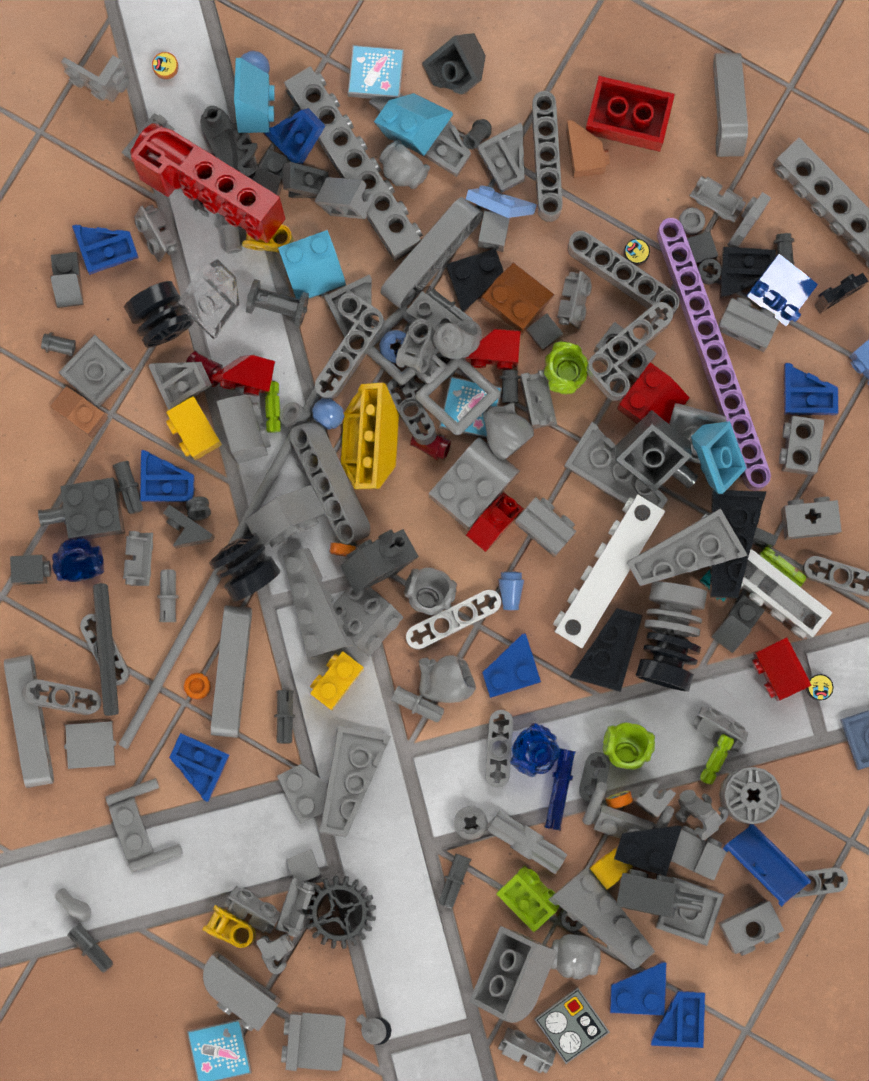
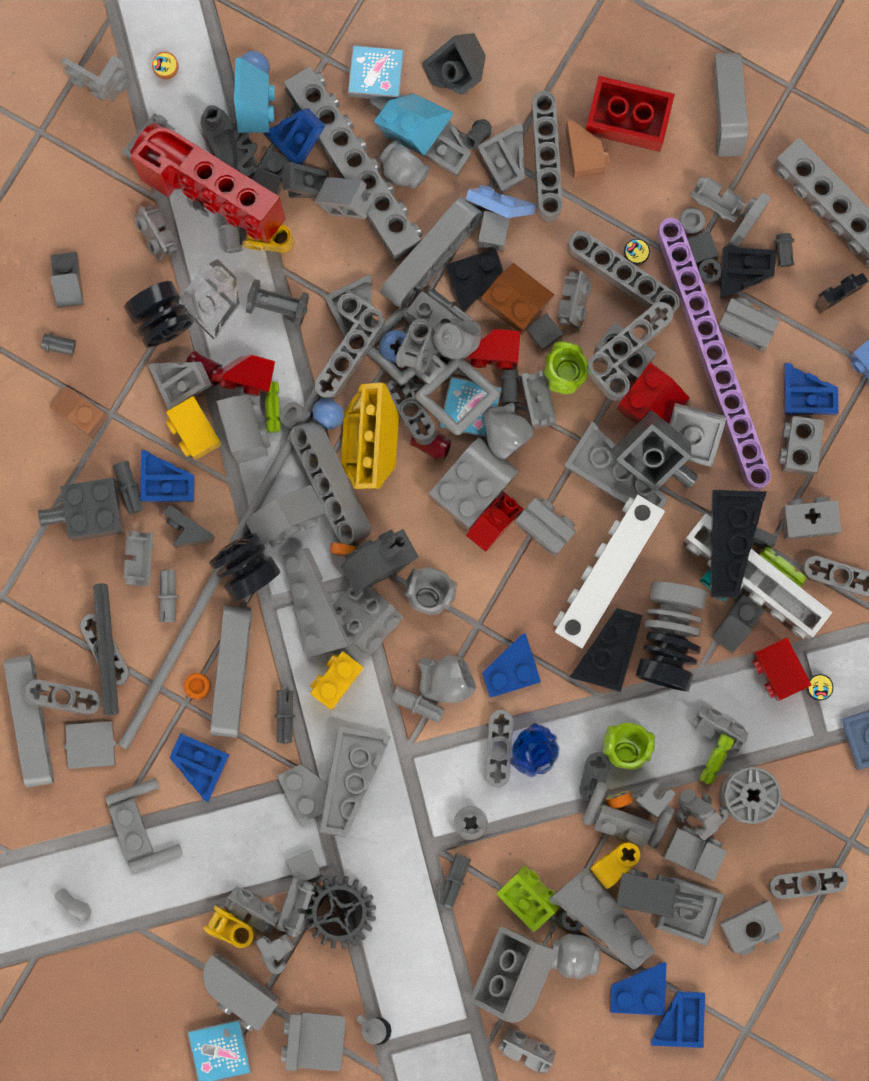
dark grey brick [10,555,51,585] -> none
clear blue hair [52,538,105,582] -> none
light grey tile [58,335,134,408] -> none
dark grey axle [67,923,113,973] -> none
blue wing [72,225,139,275] -> none
dark grey bush [185,497,211,521] -> none
medium azure slope [278,230,346,299] -> none
white beam [406,590,501,650] -> none
light grey piece [487,811,567,874] -> none
medium blue cone [498,572,524,610] -> none
tile [534,987,610,1064] -> none
clear blue pin [544,748,576,831] -> none
black wing [614,825,682,876] -> none
light grey wing [627,508,748,586] -> none
medium azure slope [691,421,747,494] -> none
blue door [723,824,811,907] -> none
hinge [746,253,818,326] -> none

